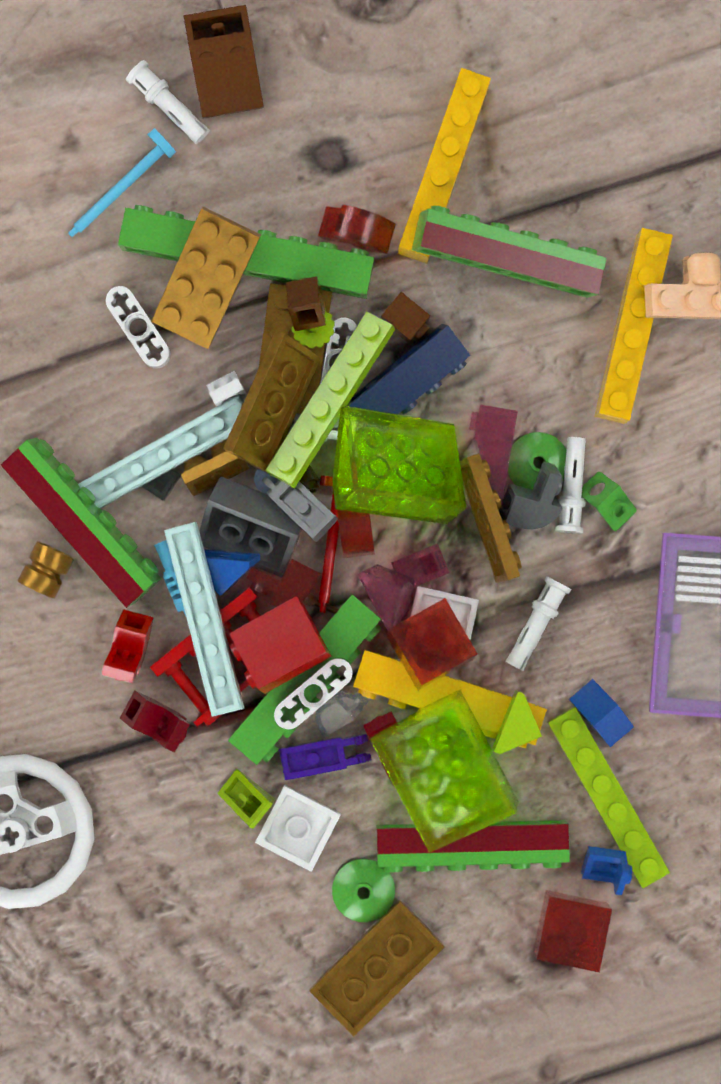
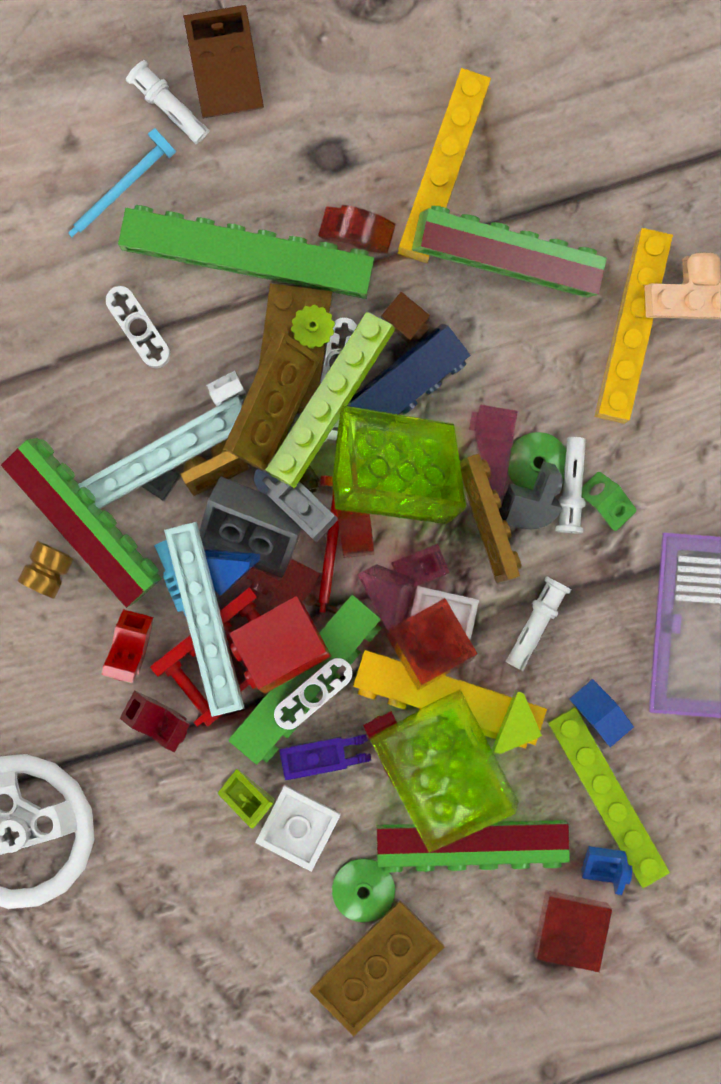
pearl gold plate [151,206,261,349] -> none
reddish brown brick [286,276,326,331] -> none
clear brick [315,691,369,737] -> none

